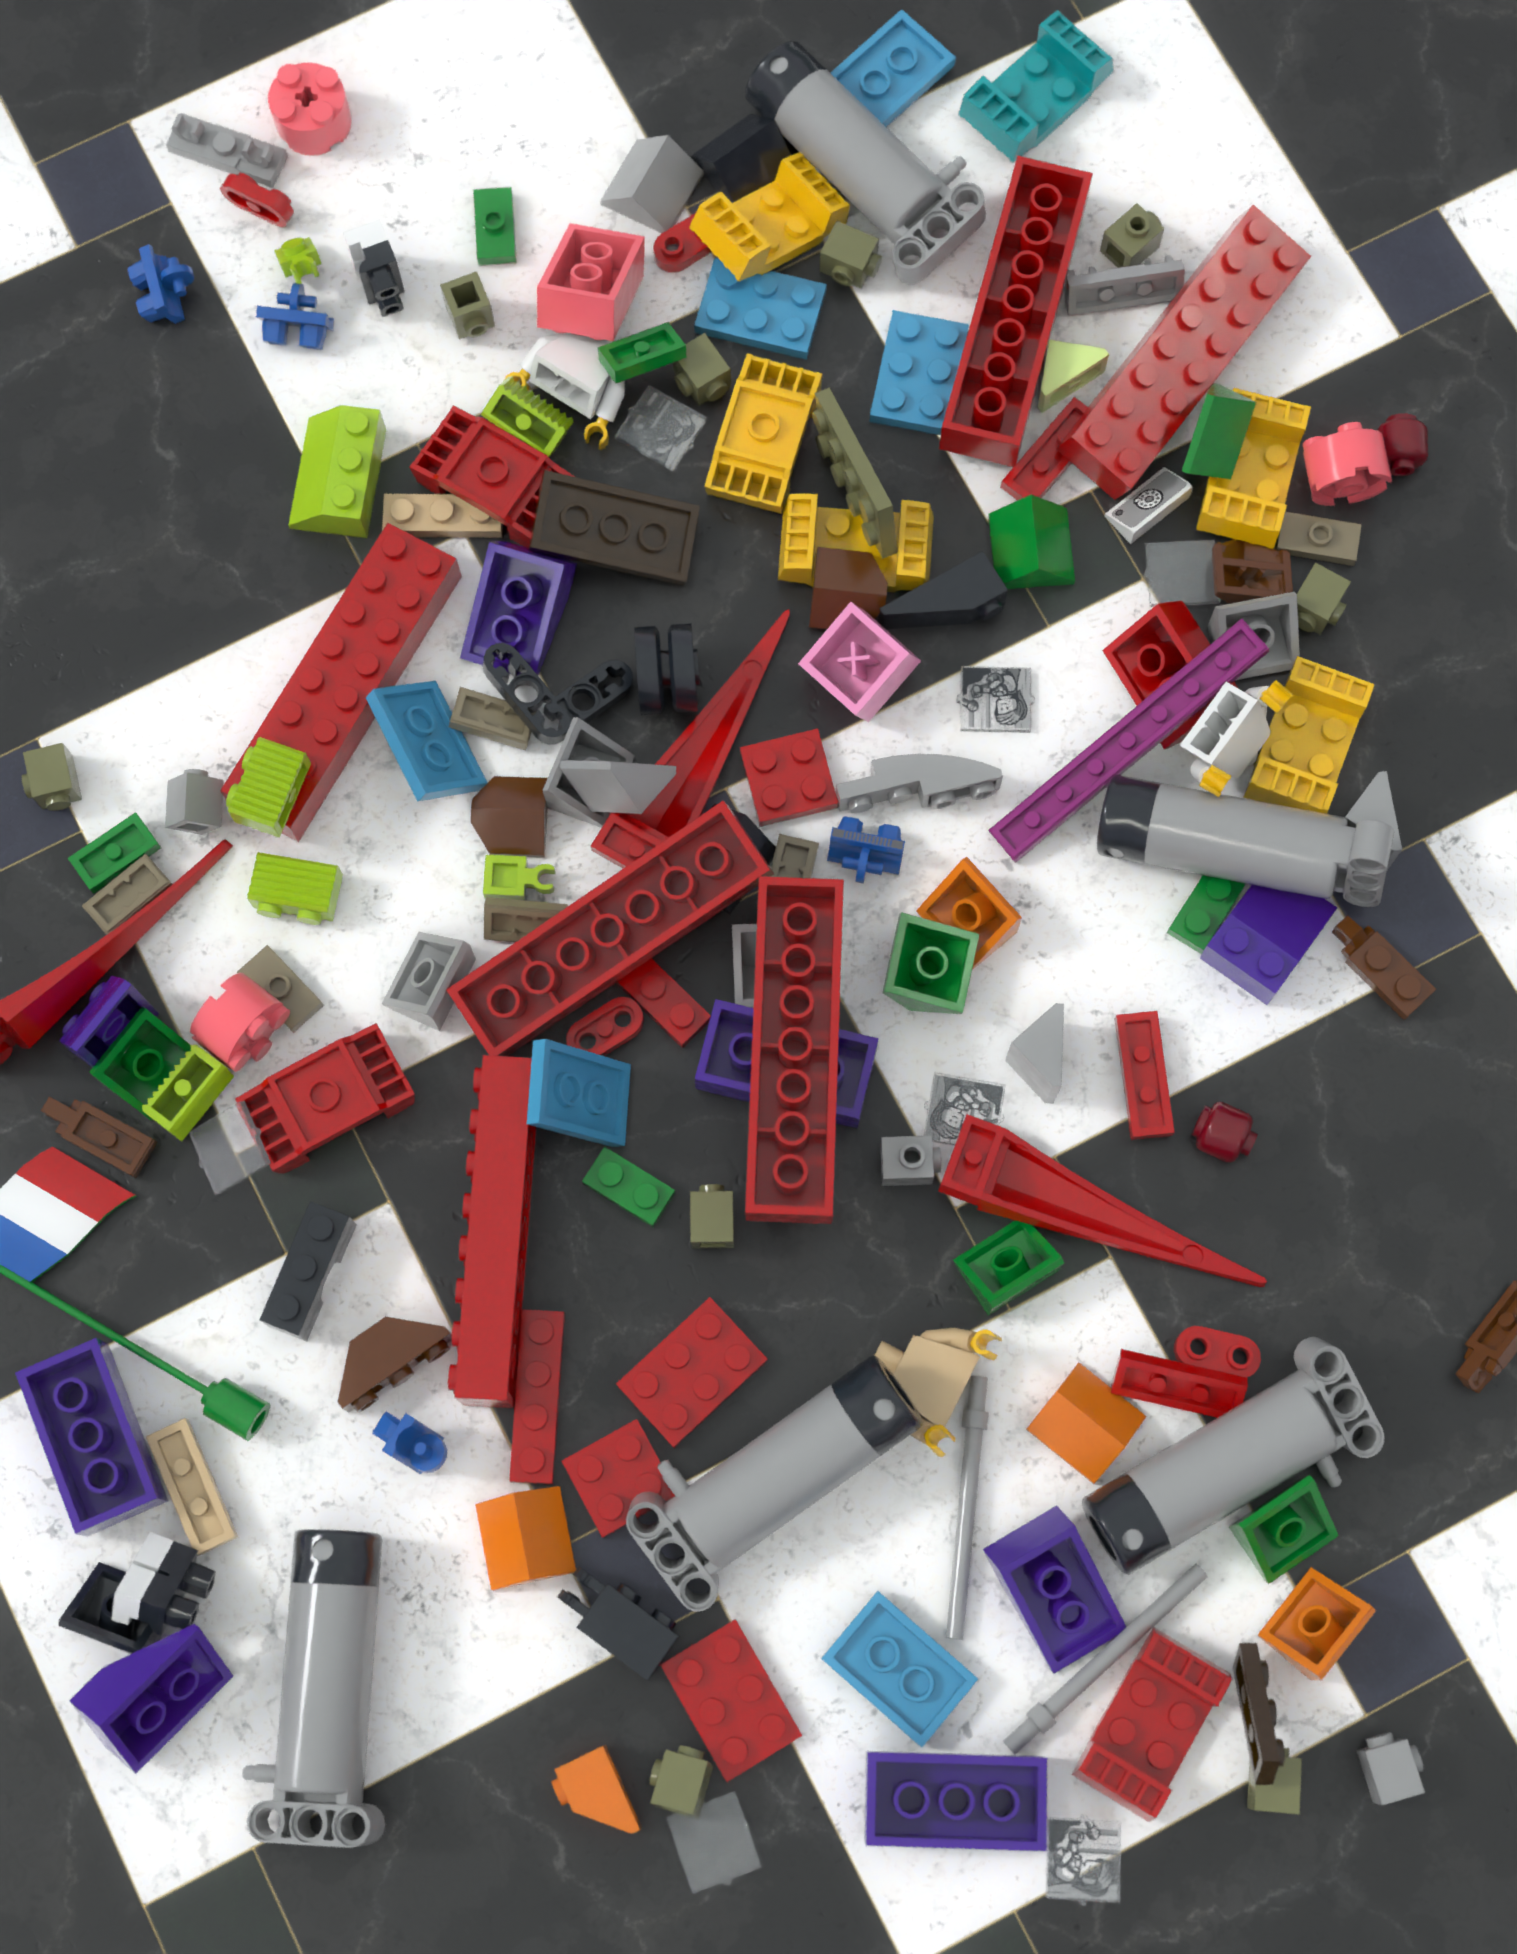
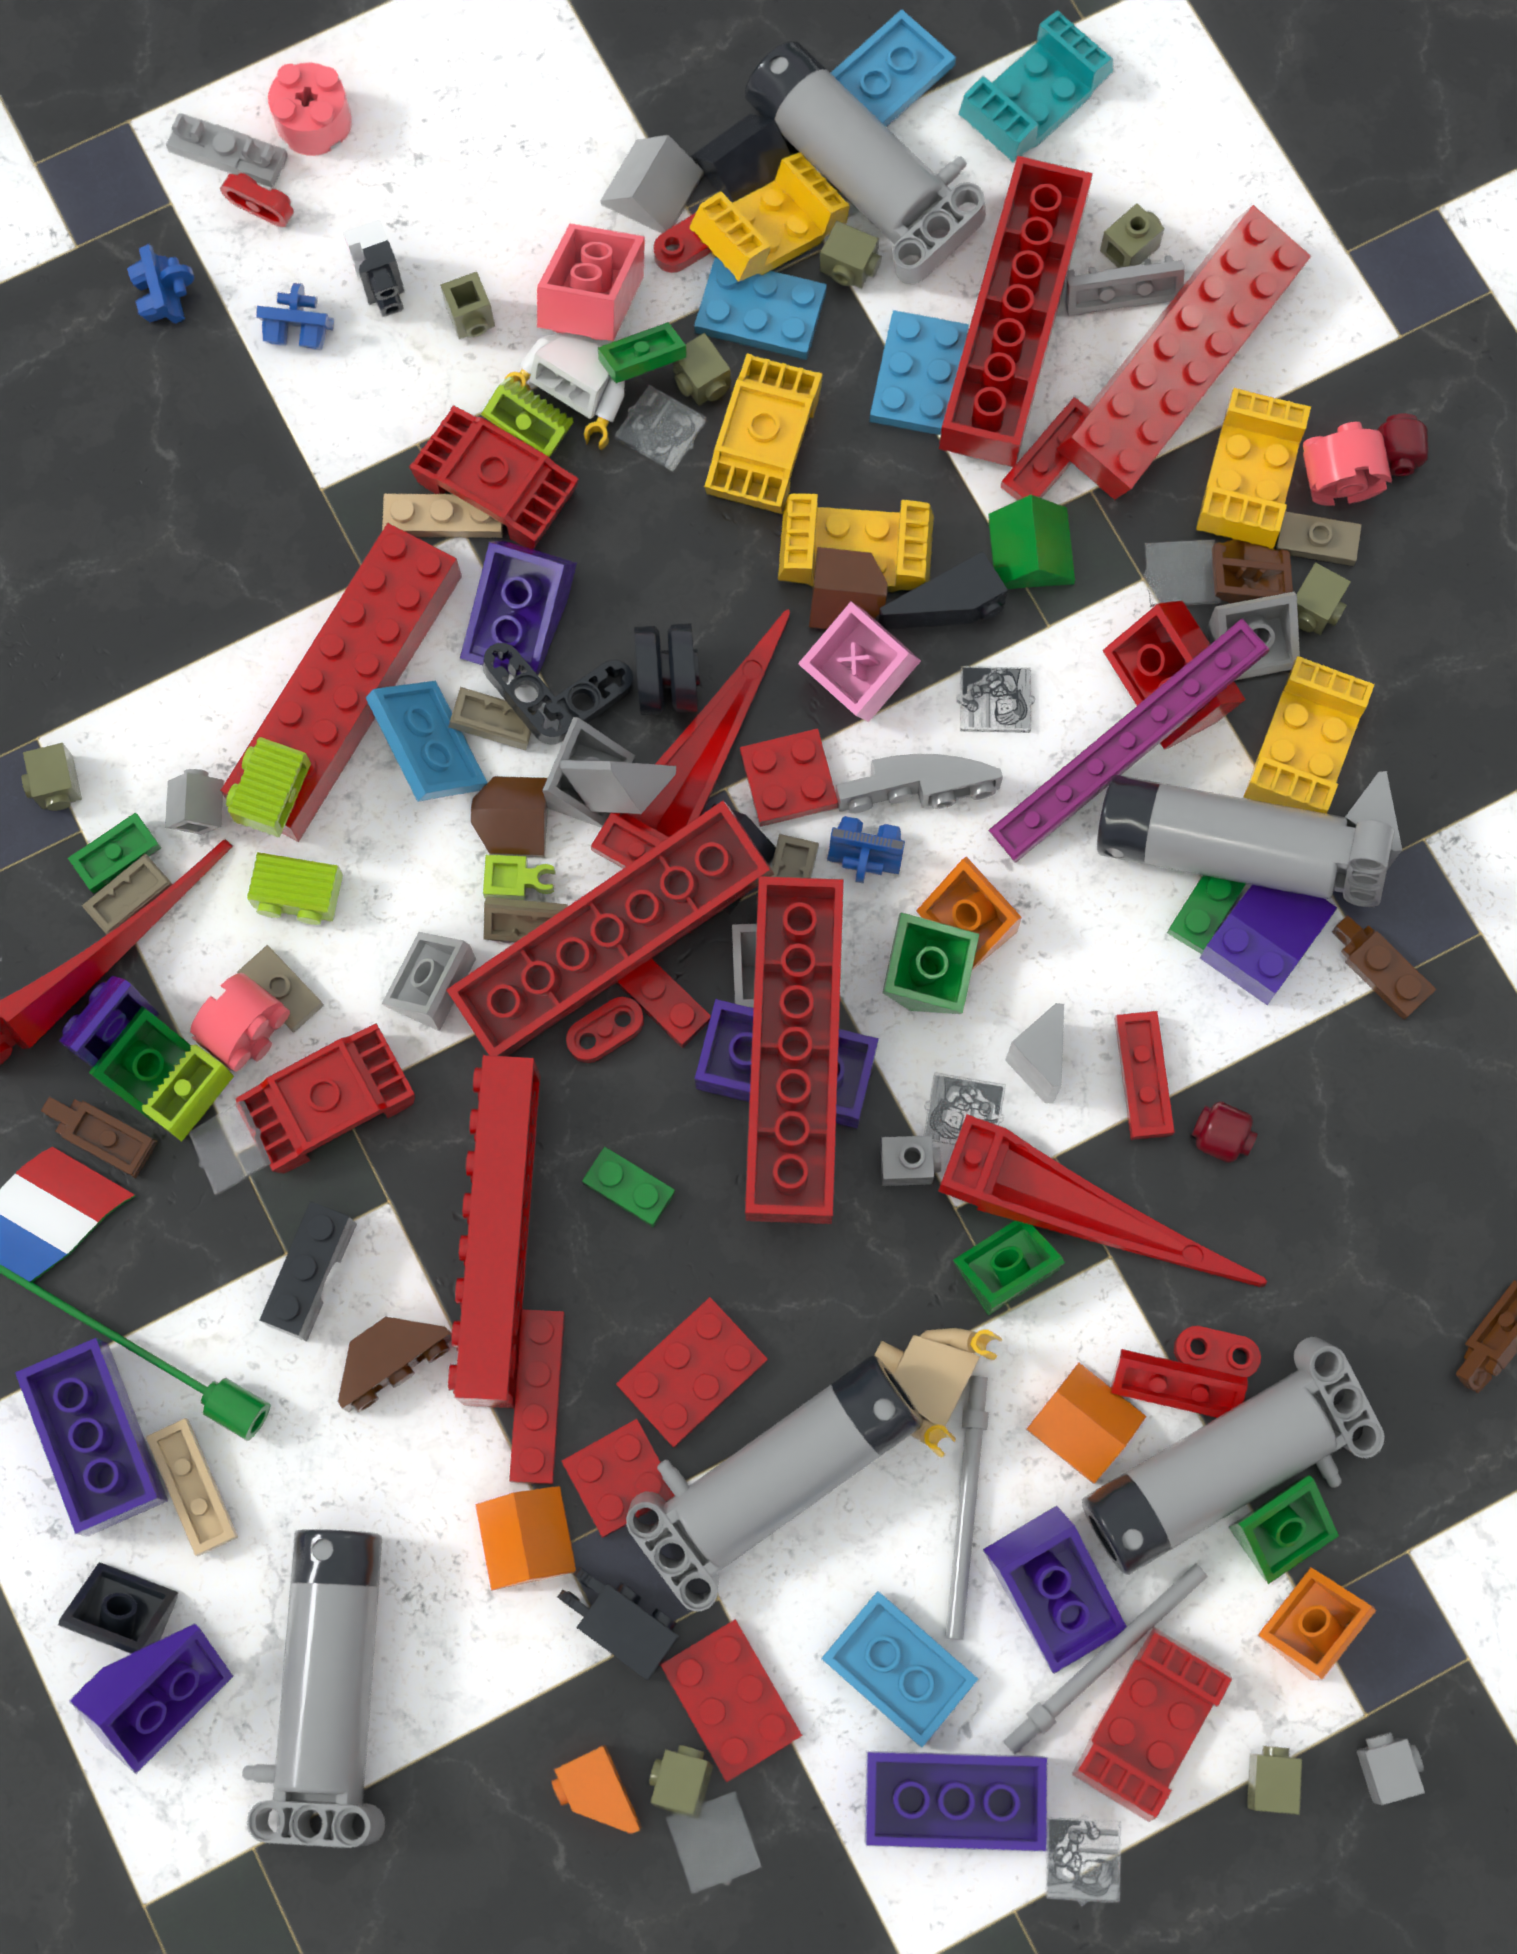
black hips [112,1531,216,1636] -> none
lime plate [274,237,322,284] -> none
lime slope [288,405,387,538] -> none
blue hips [372,1411,447,1474] -> none
green plate [473,187,517,265] -> none
dark azure plate [527,1039,631,1147] -> none
dark brown plate [529,470,700,586] -> none
olive brick [690,1184,734,1249] -> none
olive plate [812,387,897,558] -> none
yellowish green slope [1038,340,1109,413] -> none
slope [1105,467,1193,544] -> none
white torso [1180,680,1294,797] -> none
green slope [1182,383,1256,479] -> none
dark brown plate [1232,1643,1285,1785] -> none

